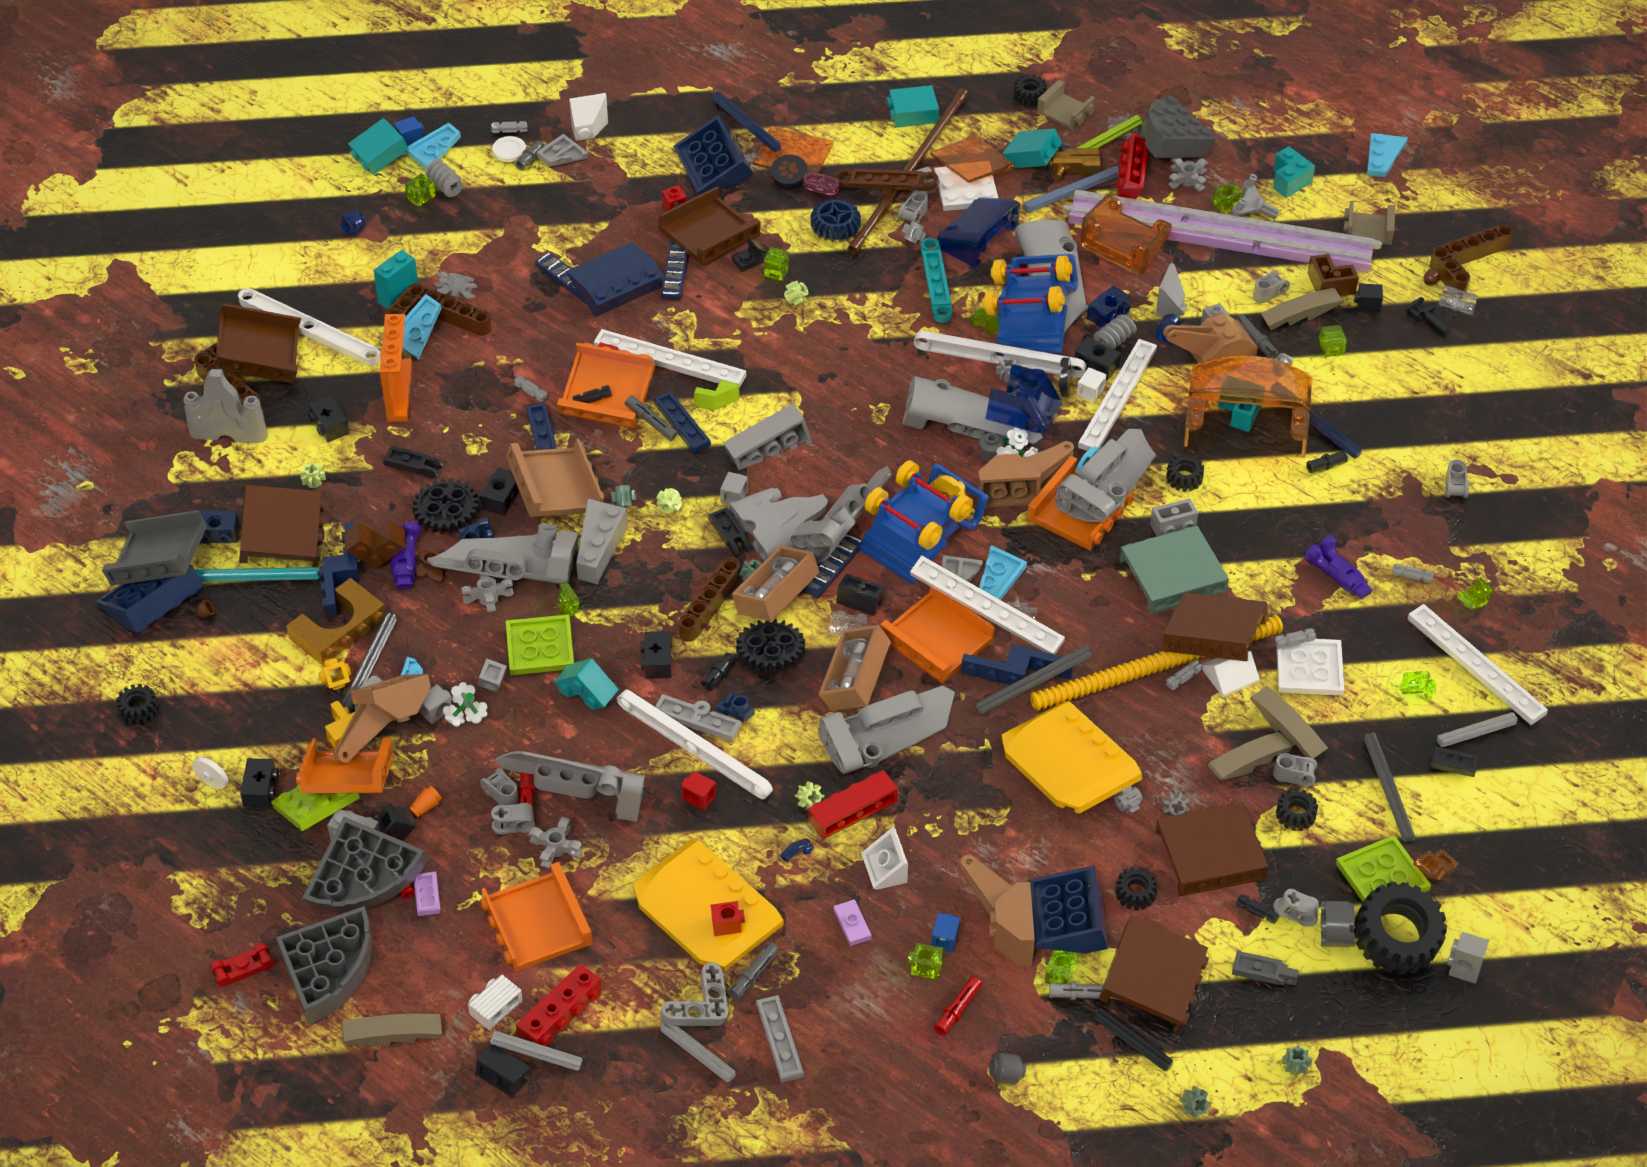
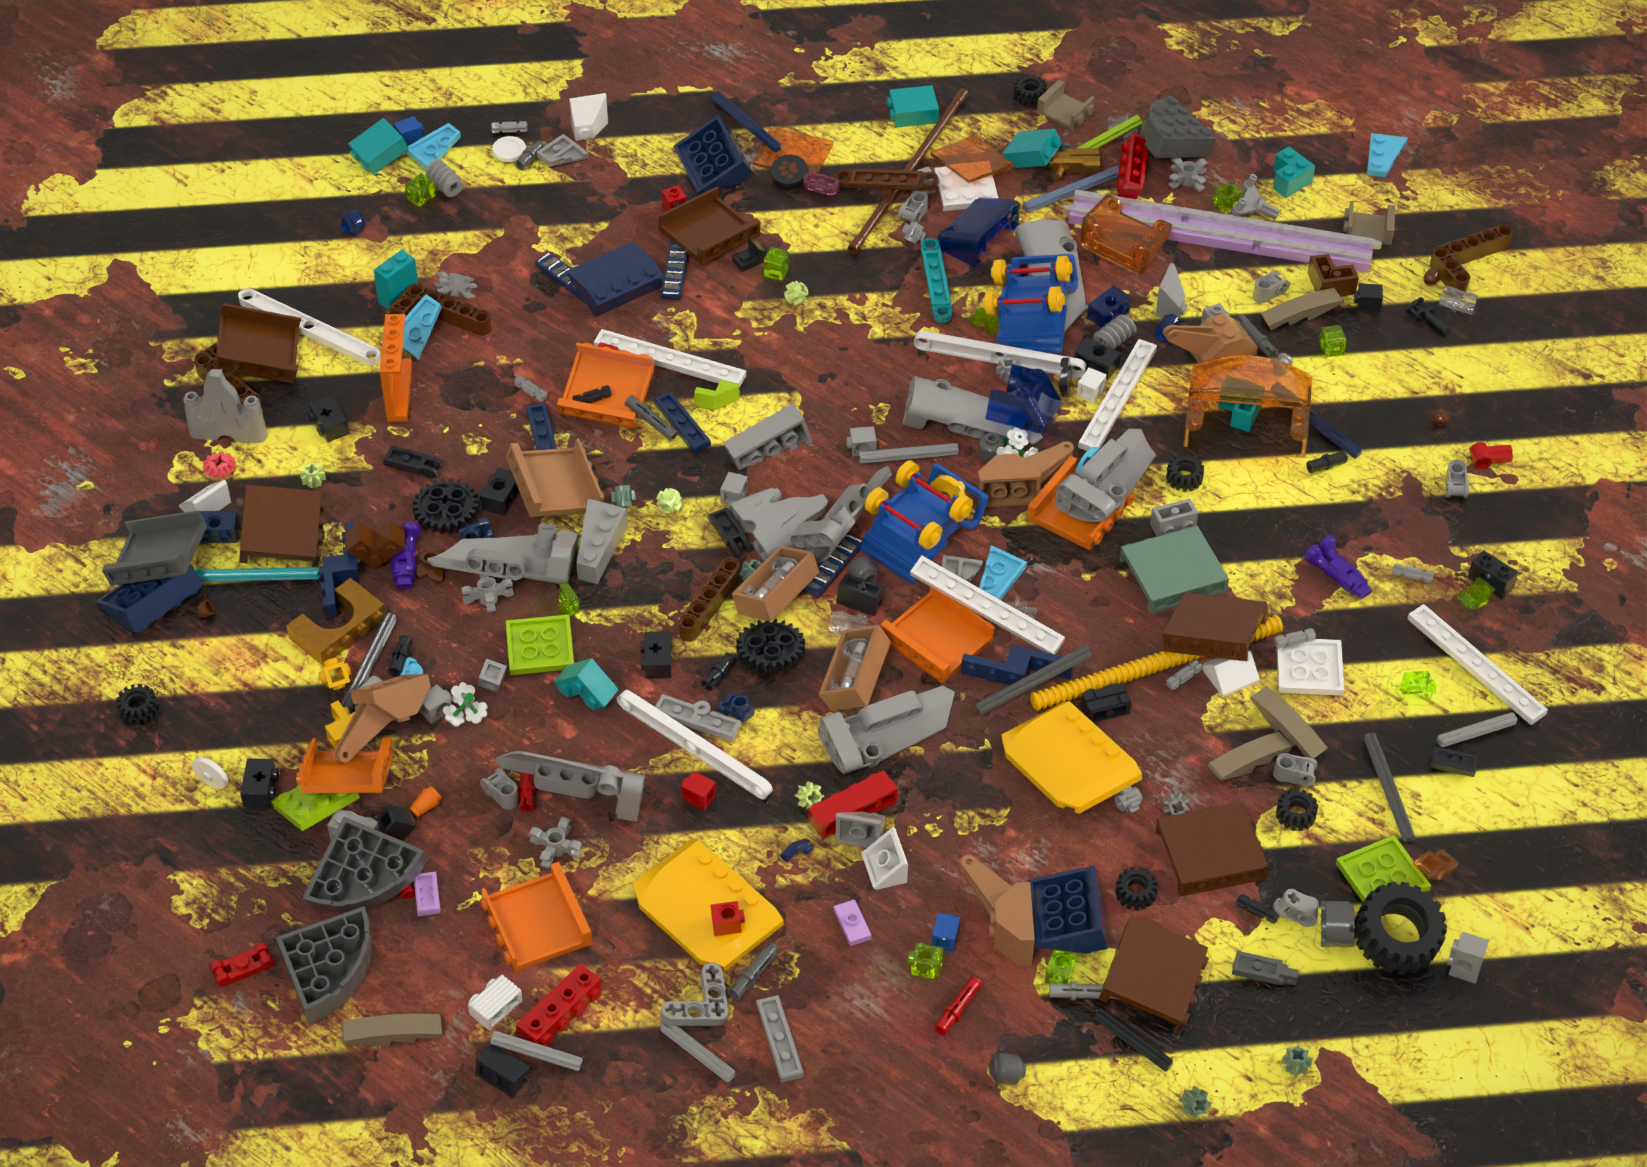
light grey piece [491,803,535,835] -> none
dark blue gear [810,198,861,242] -> none
none -> white slope [179,480,231,512]
none -> coral gear [203,451,236,478]
none -> black pin [388,635,413,677]
none -> light grey slope [836,812,885,848]
none -> light grey brick [846,426,877,457]
none -> dark grey head [848,556,878,583]
none -> light grey axle [859,443,959,464]
none -> black brick [1080,683,1131,722]
none -> reddish brown hinge [1433,409,1450,427]
none -> black brick [1467,550,1518,599]
none -> red piece [1469,442,1513,469]

